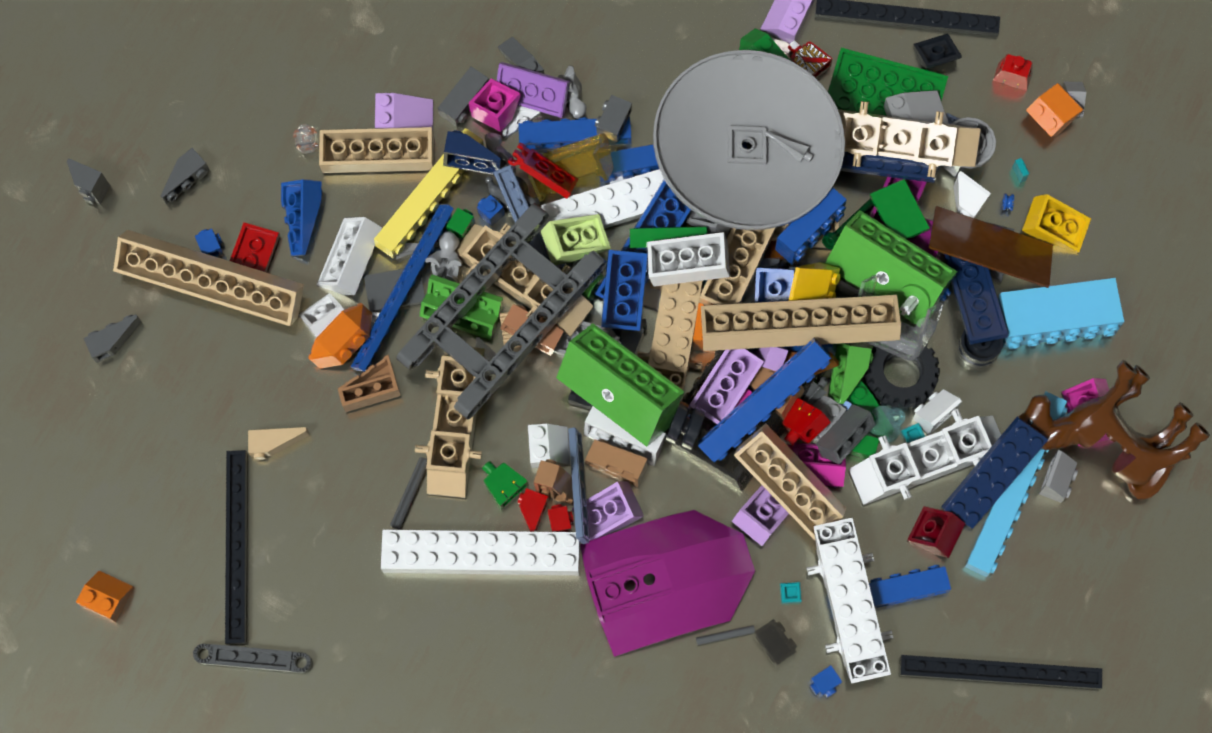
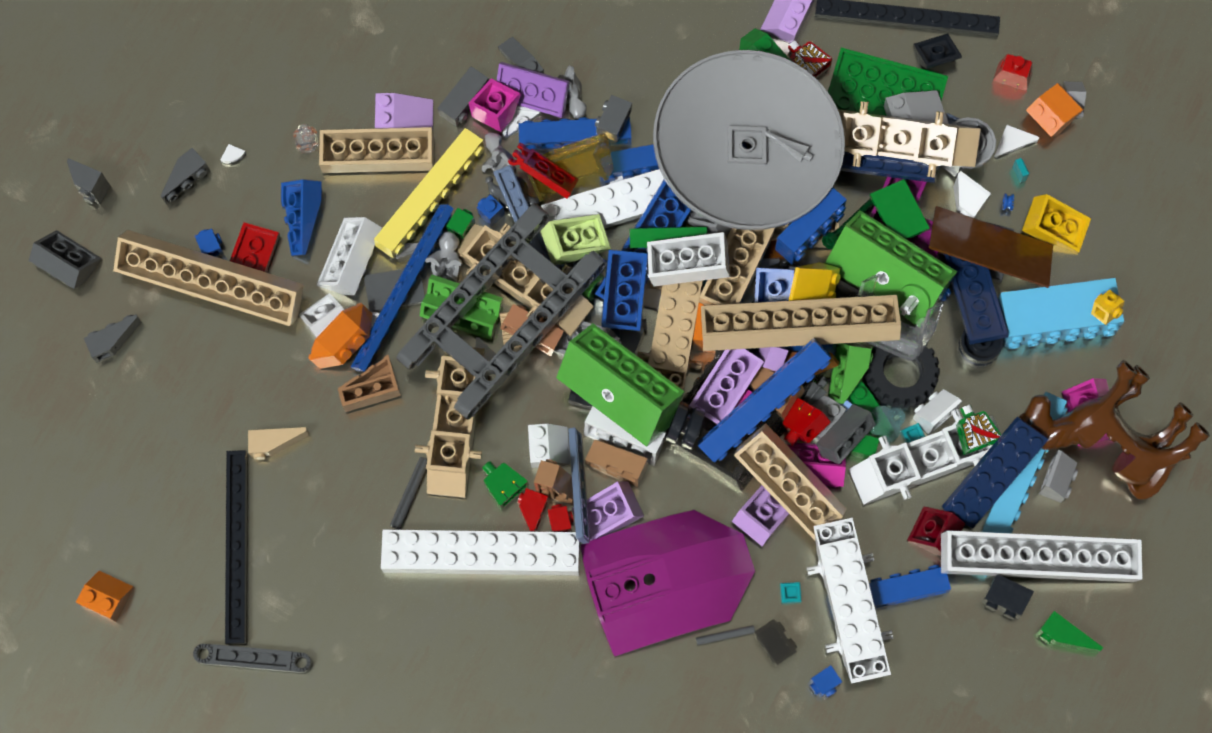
dark blue slope [443,130,501,175] -> none
black plate [900,655,1102,690] -> none
none -> dark grey slope [29,230,102,289]
none -> white tile [220,144,246,164]
none -> white brick [941,531,1142,582]
none -> torso [956,405,1001,455]
none -> black slope [982,574,1034,620]
none -> white tile [994,125,1039,158]
none -> green slope [1037,611,1103,654]
none -> yellow brick [1091,290,1124,325]

